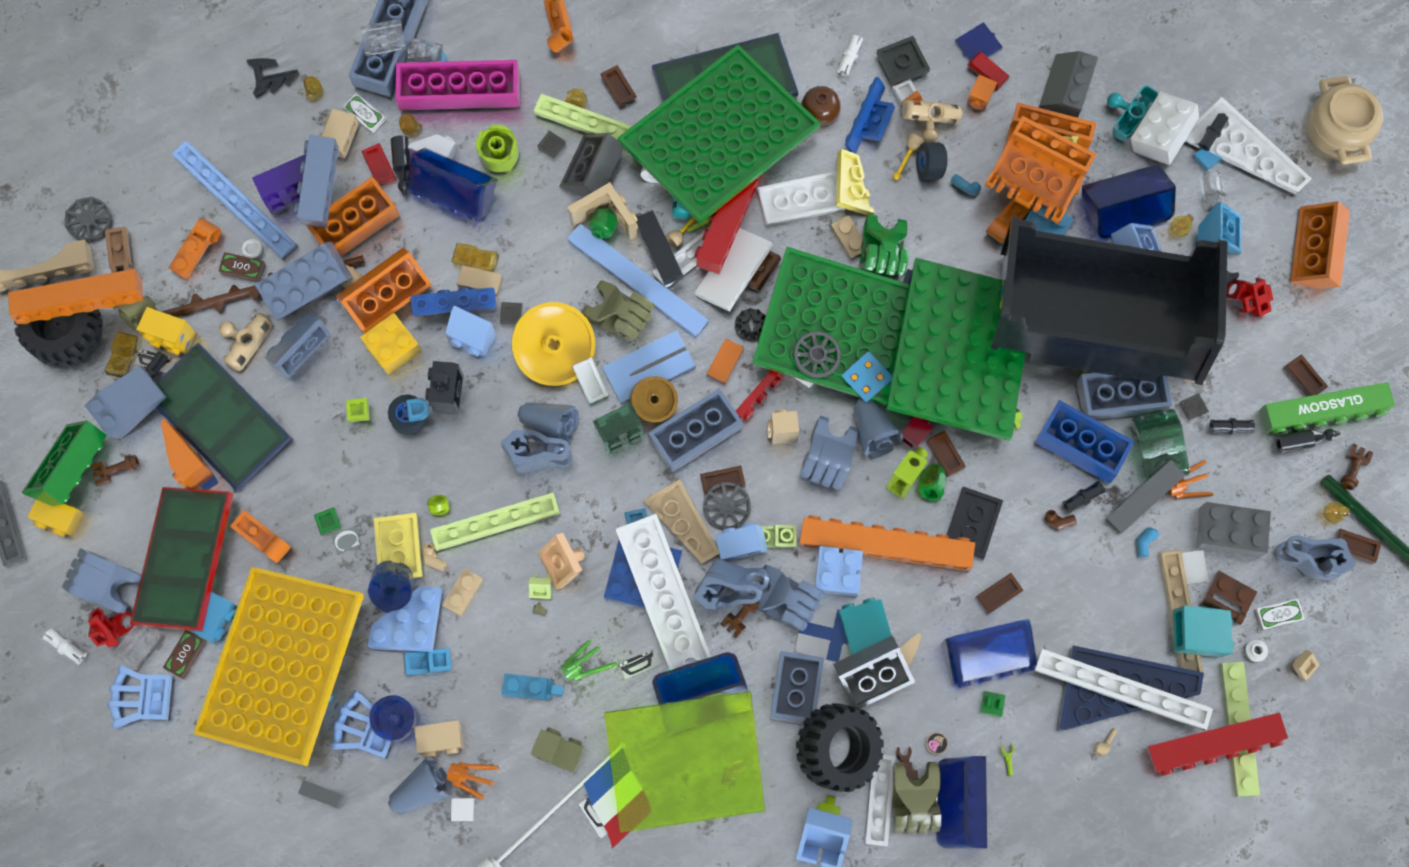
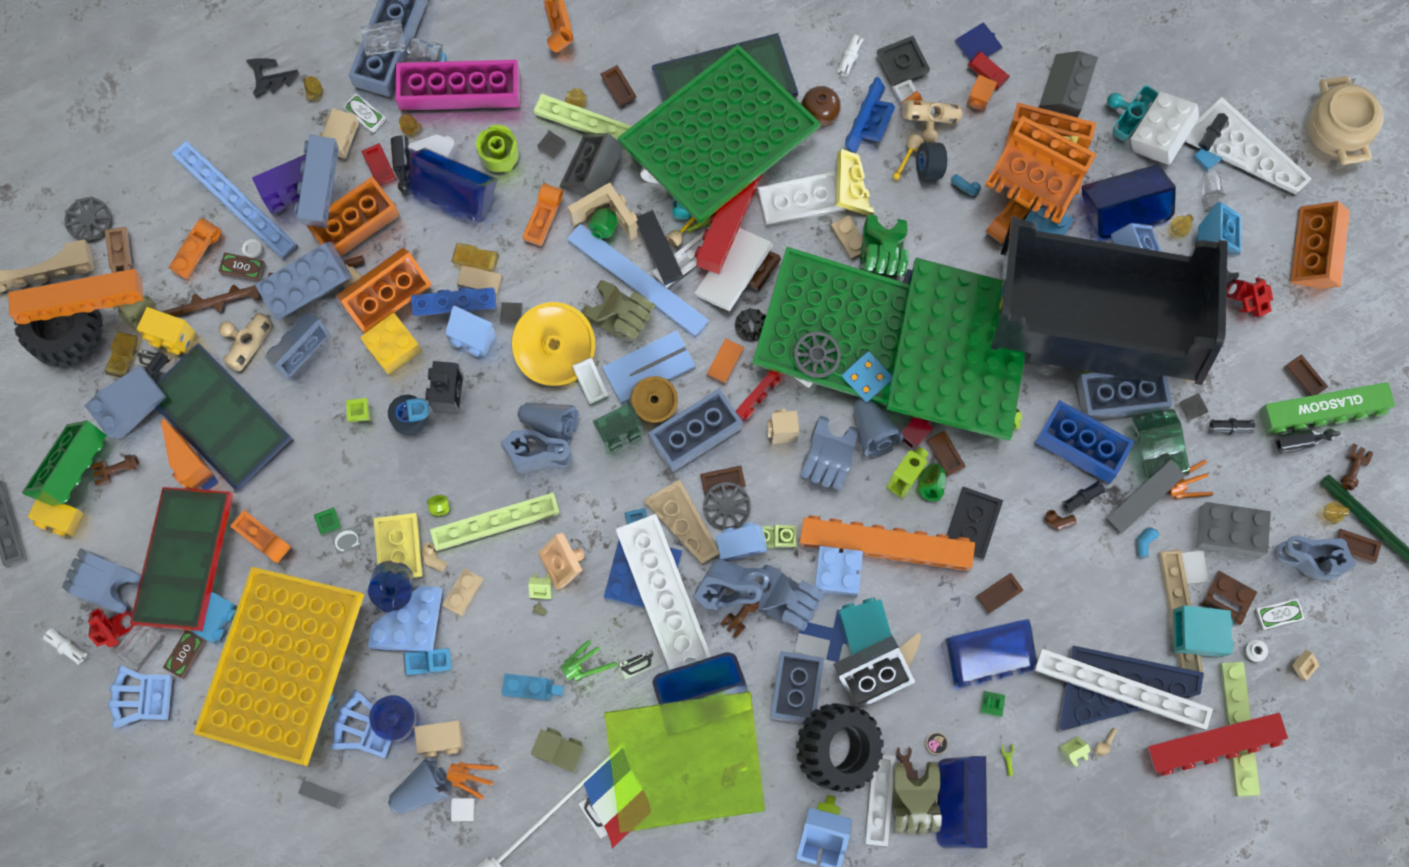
none -> orange plate [522,183,564,247]
none -> yellowish green tile [1059,736,1091,766]

